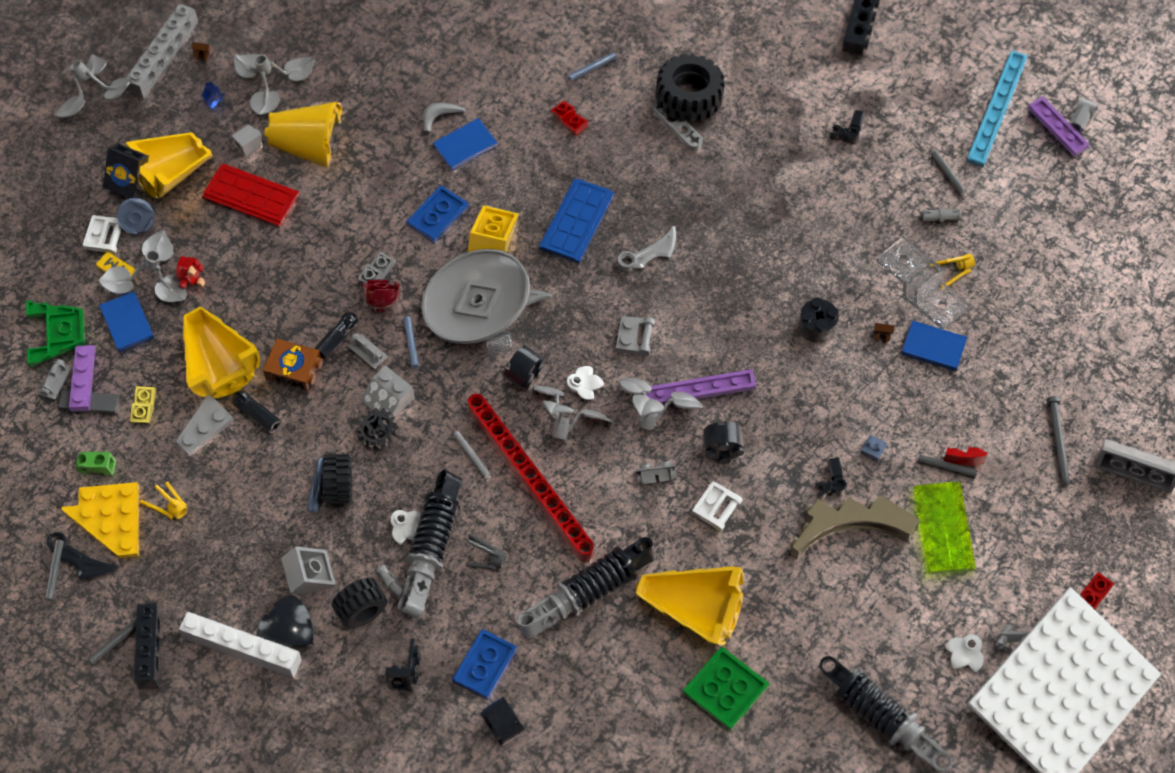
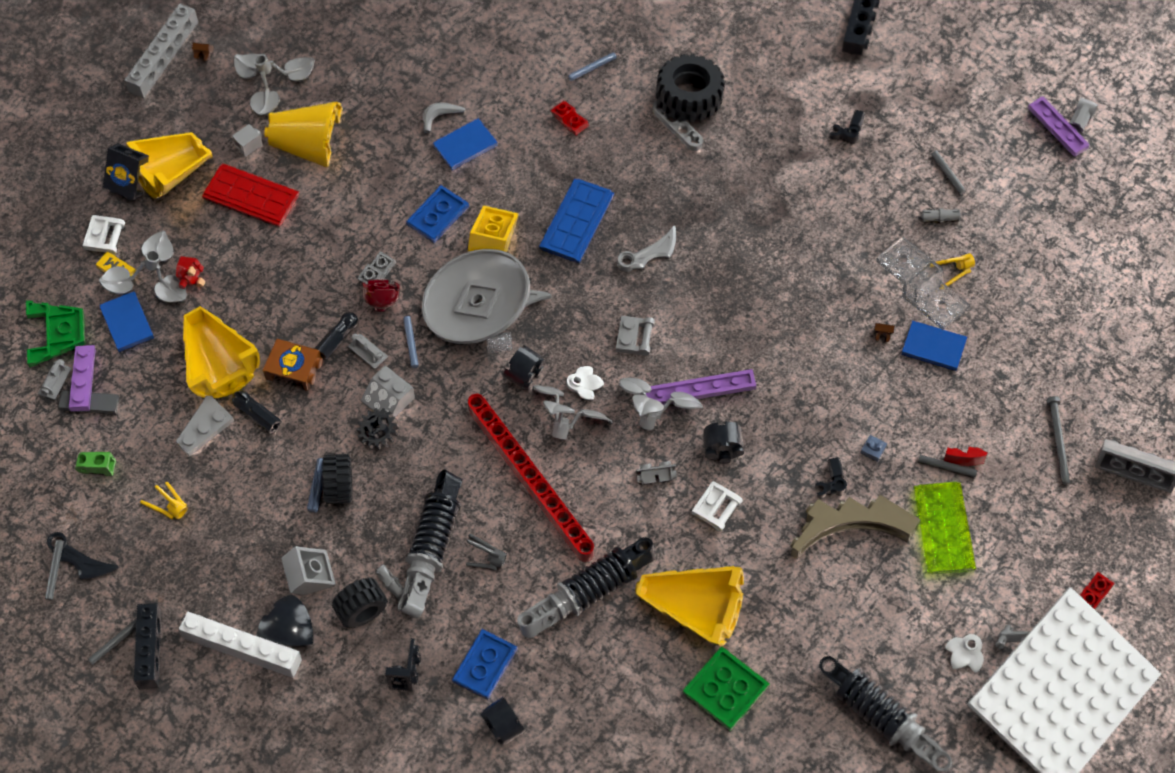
light grey plant [54,54,130,118] -> none
yellow wing [62,482,139,558] -> none
sand blue tile [116,198,154,234] -> none
light yellow slope [130,386,157,423] -> none
clear blue tile [201,82,225,108] -> none
white plate [390,510,421,545] -> none
light grey bar [453,431,491,479] -> none
black brick [799,297,839,343] -> none
medium azure tile [966,50,1028,167] -> none

